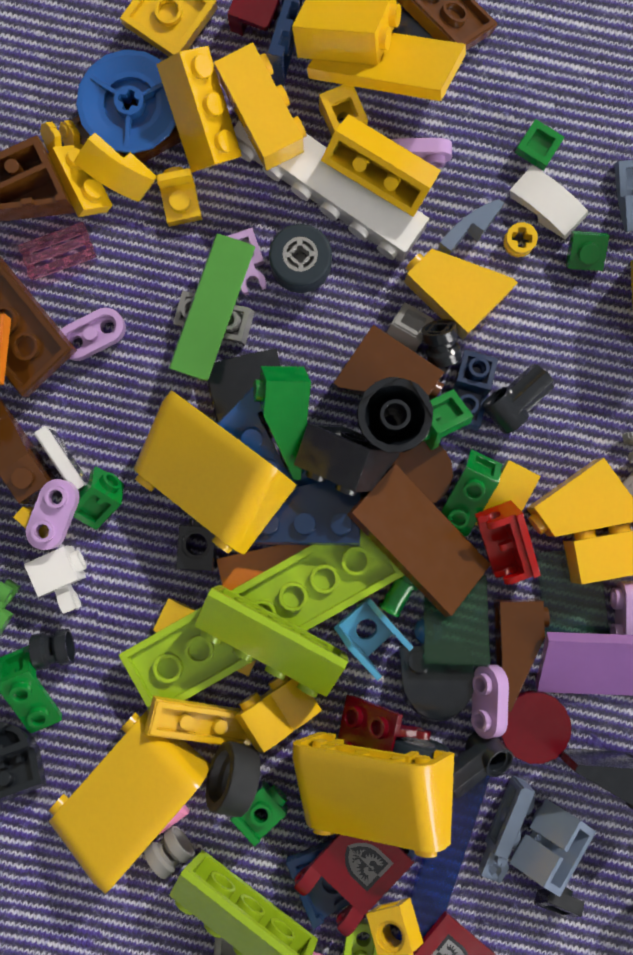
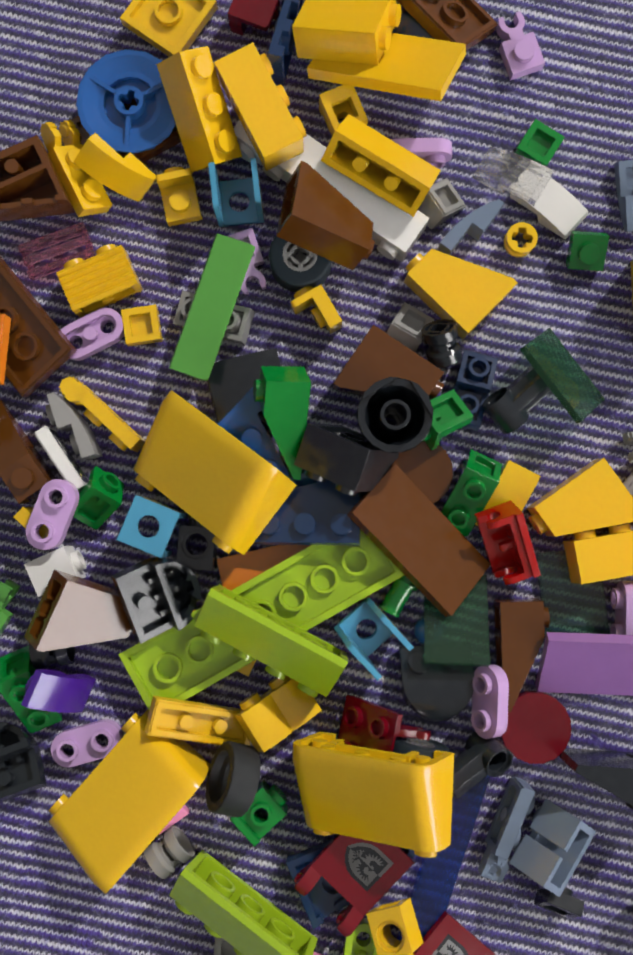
none -> dark purple slope [21,669,96,713]
none -> slope [24,569,132,652]
none -> light grey slope [45,392,103,460]
none -> lavender plate [51,719,124,768]
none -> yellow brick [56,244,143,317]
none -> yellow hinge [59,376,145,453]
none -> black slope [111,557,201,644]
none -> dark azure piece [117,495,188,558]
none -> yellow plate [121,304,163,347]
none -> dark azure piece [208,157,265,227]
none -> reddish brown slope [276,161,375,270]
none -> yellow bracket [290,284,342,334]
none -> light grey slope [418,178,466,229]
none -> clear slope [472,147,554,206]
none -> lavender plate [496,11,545,81]
none -> clear green piece [520,328,605,424]

